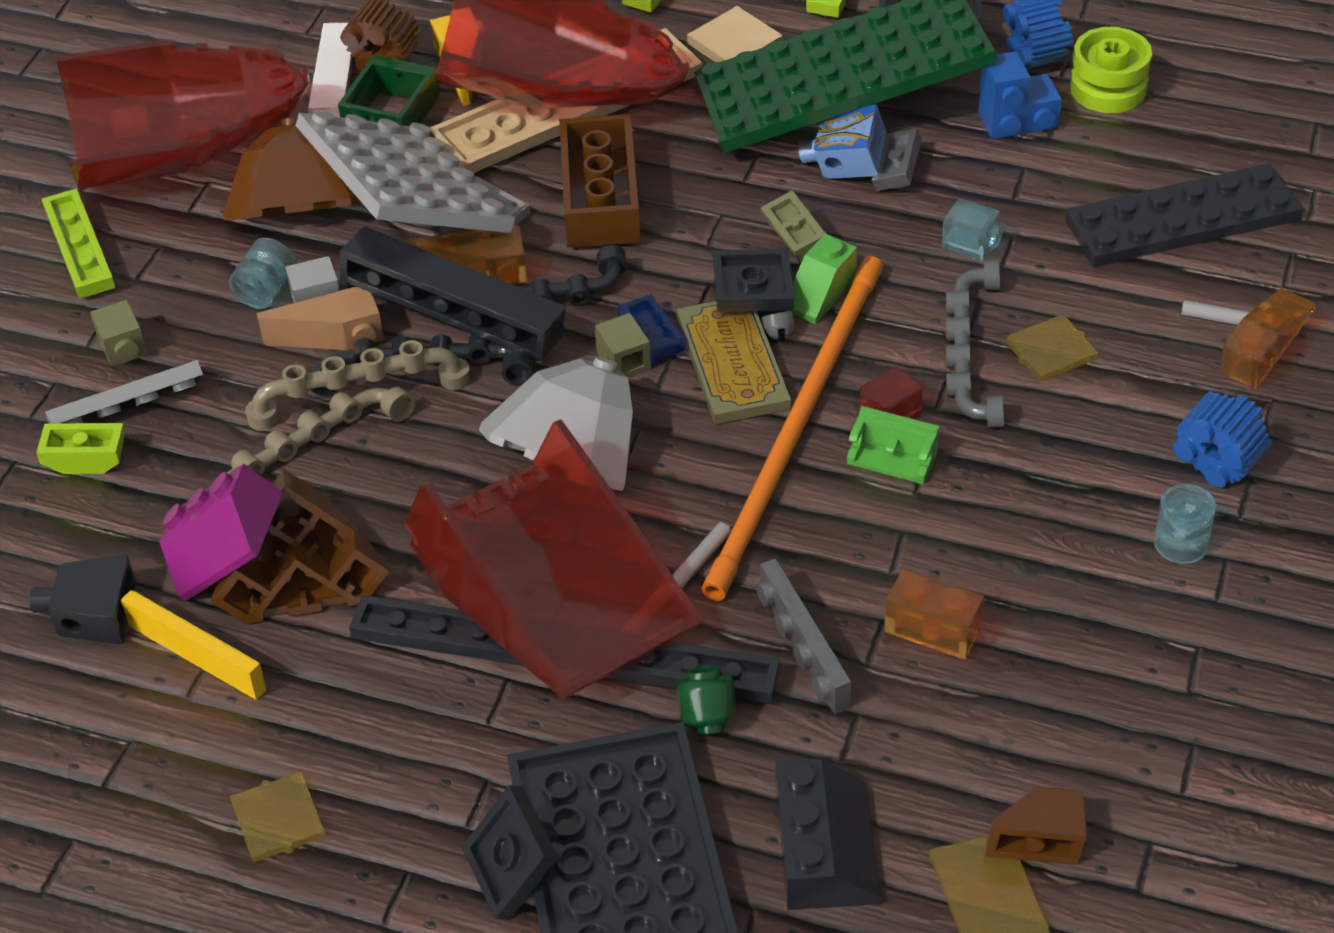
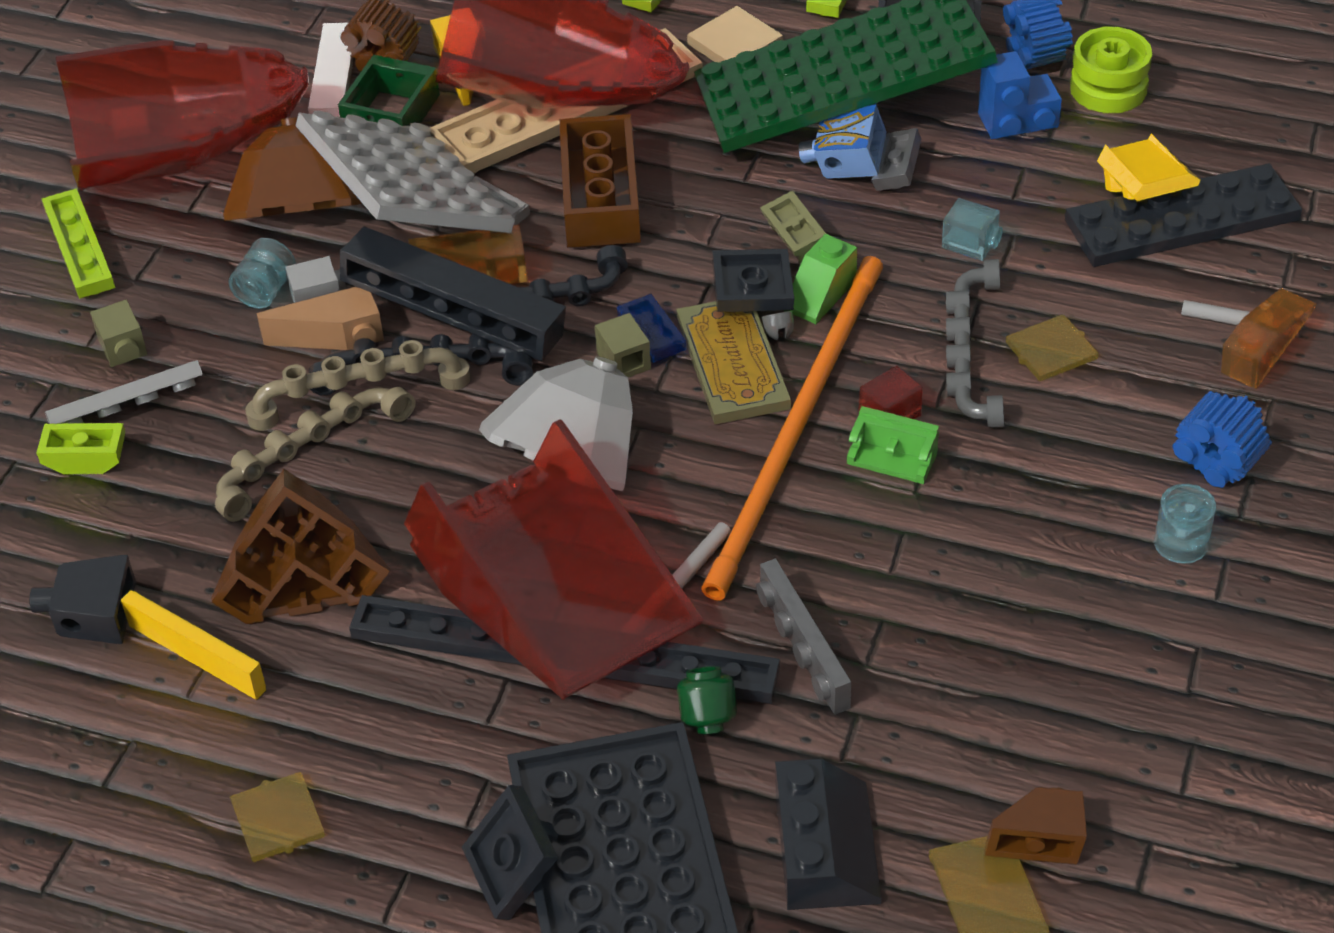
magenta slope [159,463,283,601] -> none
clear orange brick [885,569,984,660] -> none
none -> yellow slope [1097,133,1200,201]

